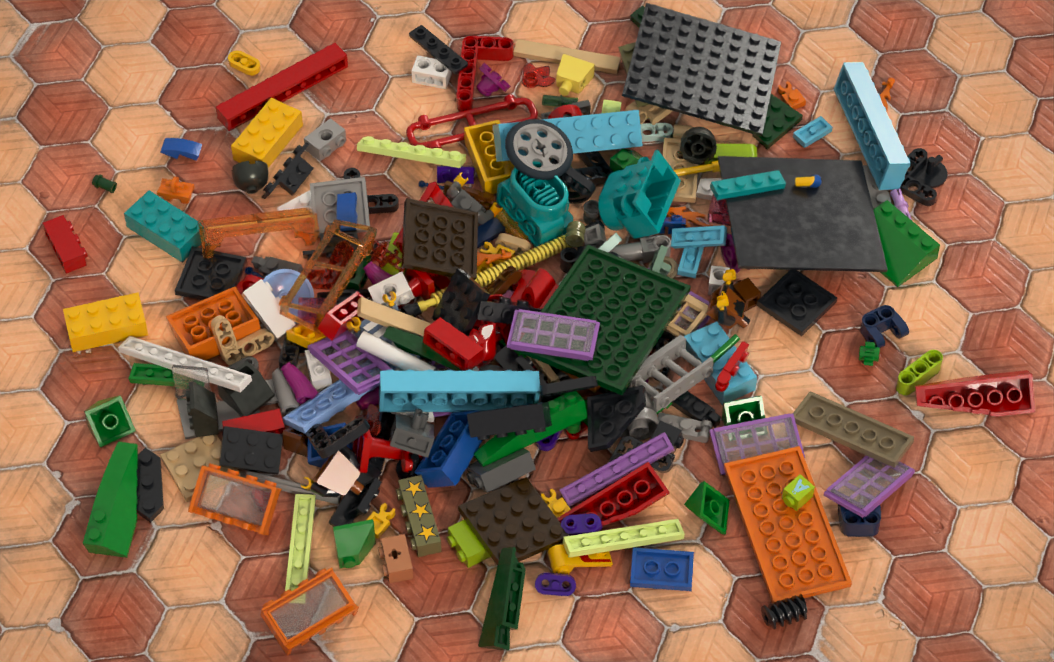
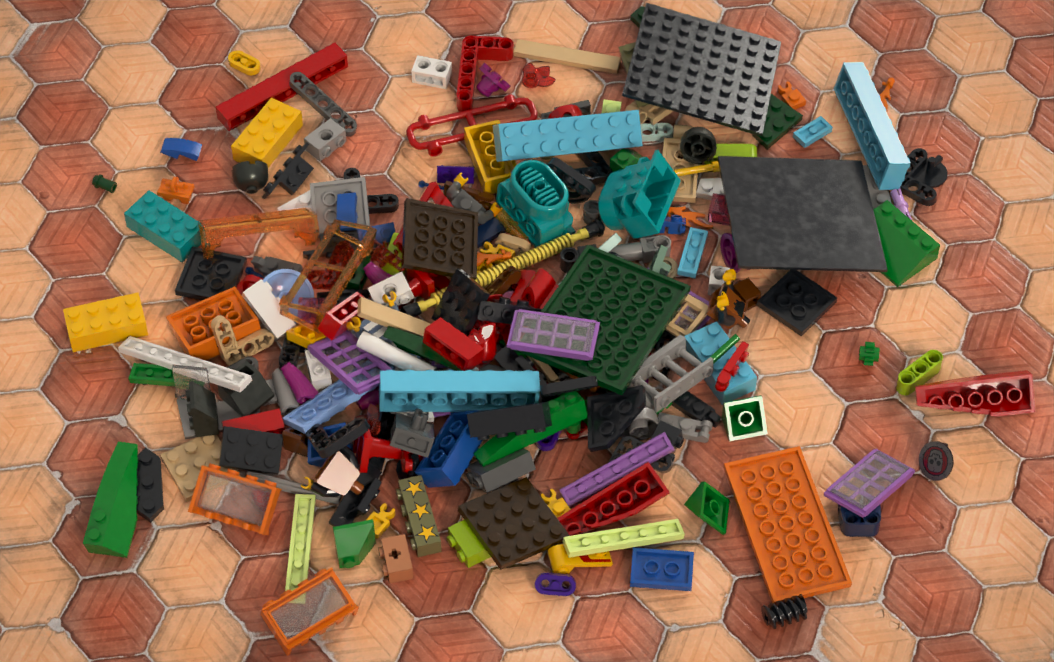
red brick [43,215,88,274] -> none
green slope [84,395,136,447] -> none
yellowish green plate [357,136,466,168] -> none
black bracket [409,25,468,74] -> none
dark green wedge [478,547,526,651] -> none
wedge [505,119,573,180] -> none
clear green axle [542,95,578,107] -> none
light yellow torso [556,54,595,96] -> none
dark purple plate [561,514,602,536] -> none
olive wheel [565,221,586,247] -> none
light grey slope [584,224,606,248] -> none
medium azure plate [671,225,727,249] -> none
clear piece [709,413,805,475] -> none
teal plate [710,170,786,200] -> none
lime brick [782,474,815,511] -> none
dark tan plate [793,391,914,468] -> none
yellow arm [795,175,822,188] -> none
dark blue piece [860,305,909,348] -> none
none -> dark grey beam [289,72,357,137]
none -> blue hinge [357,222,395,245]
none -> shield [919,441,954,481]

